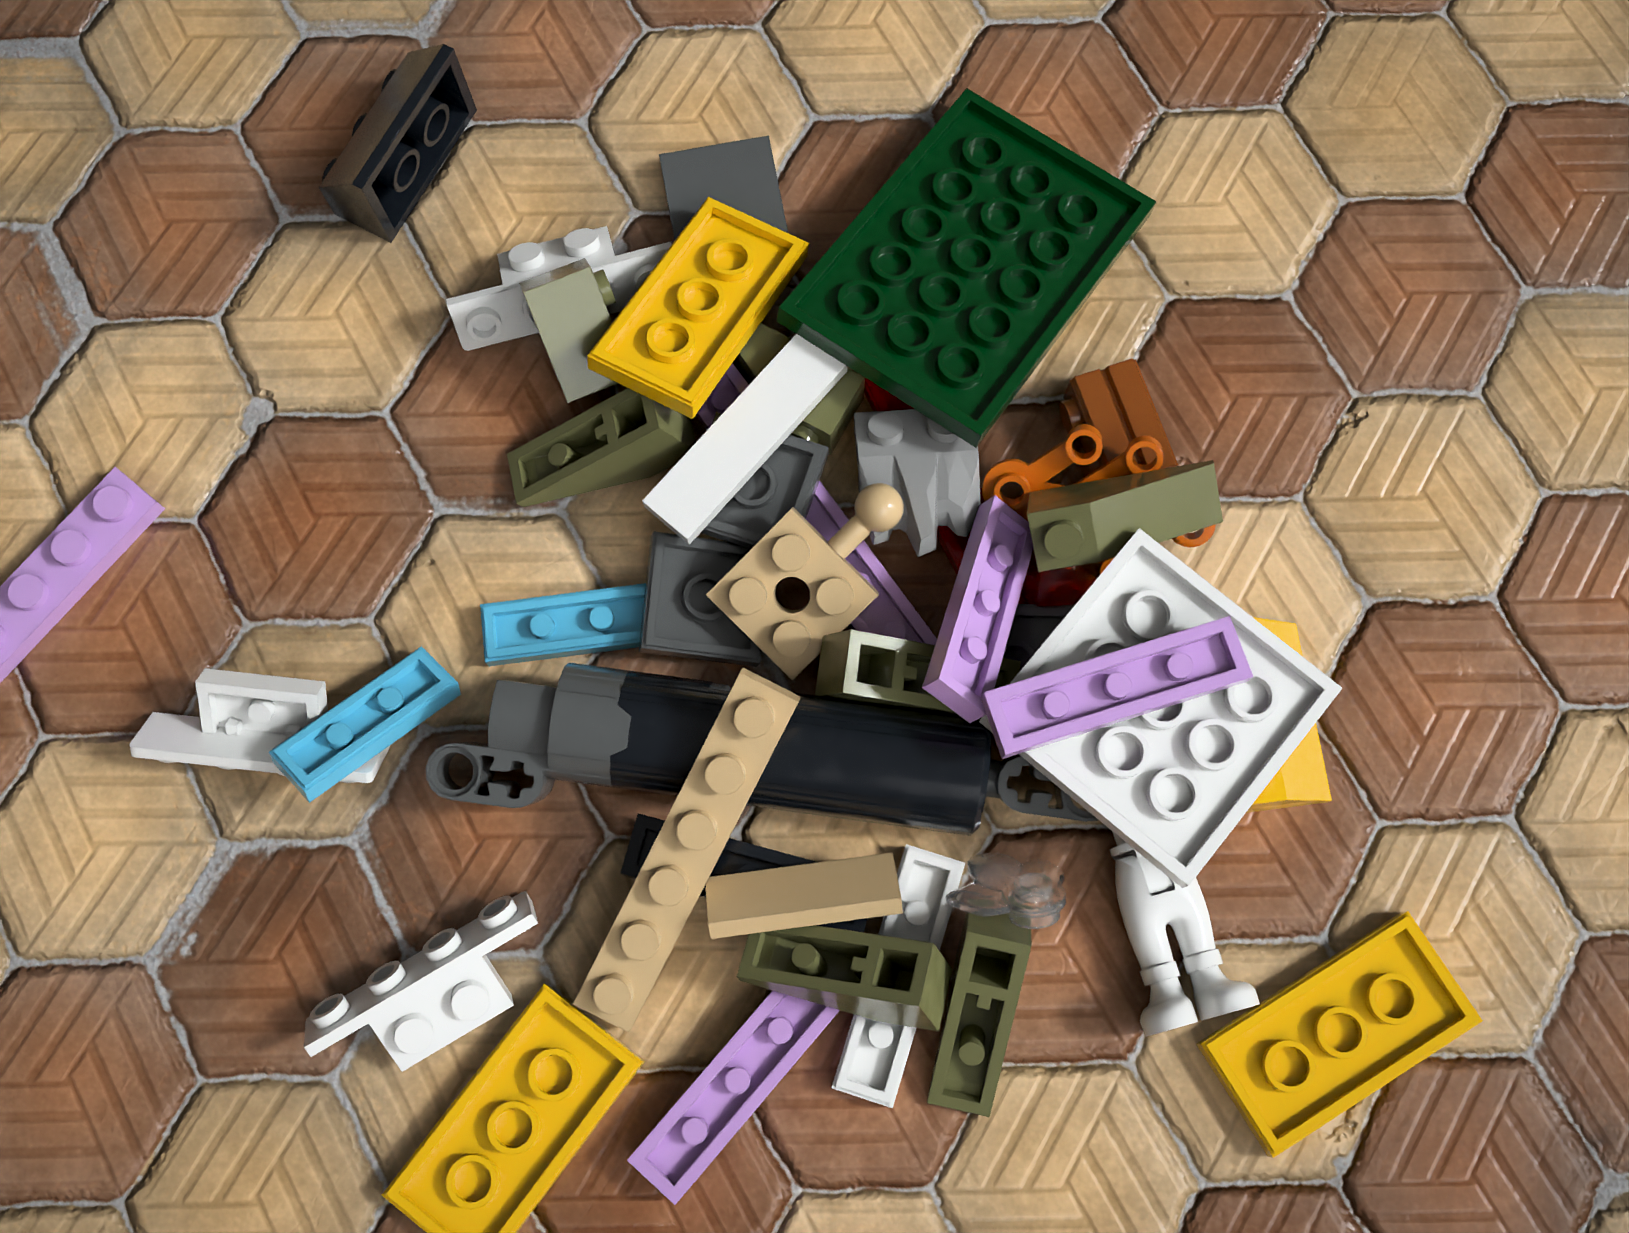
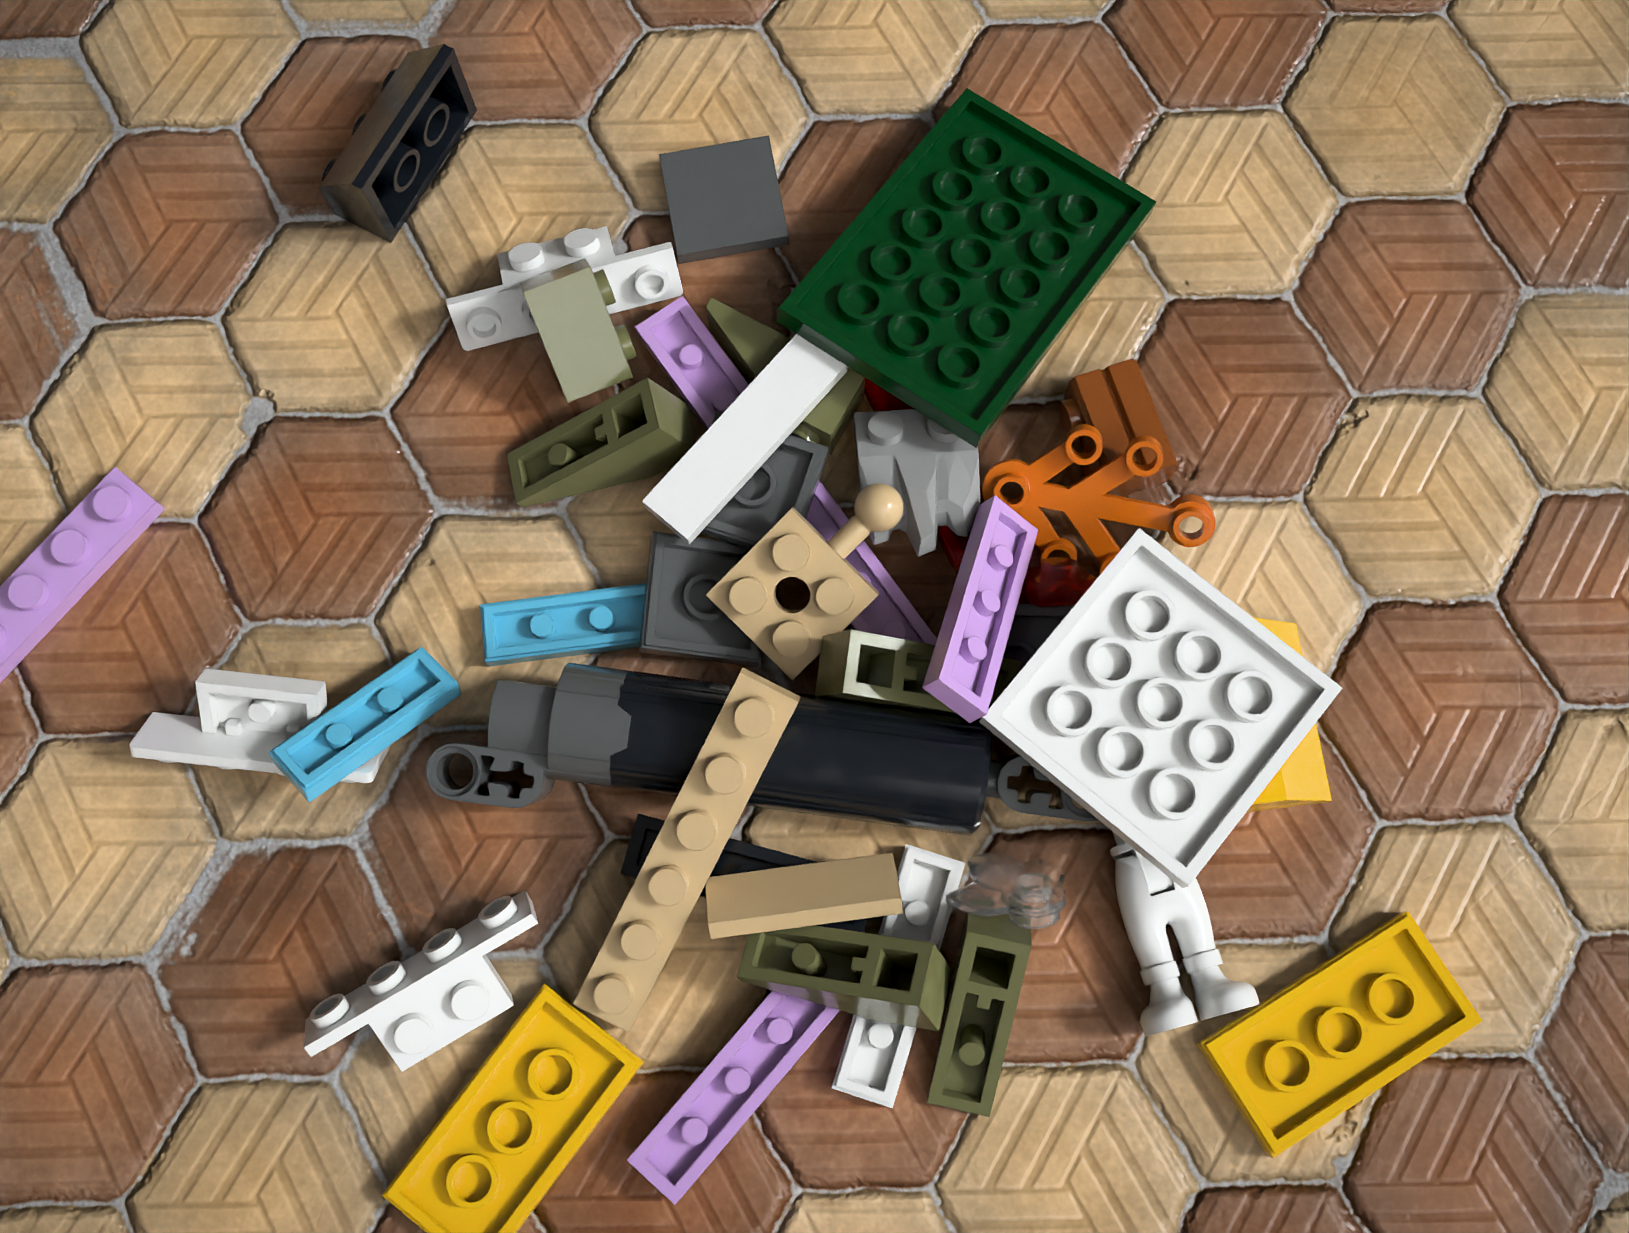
yellow tile [587,197,809,419] -> none
lavender plate [981,616,1253,759] -> none
olive slope [1027,460,1223,572] -> none

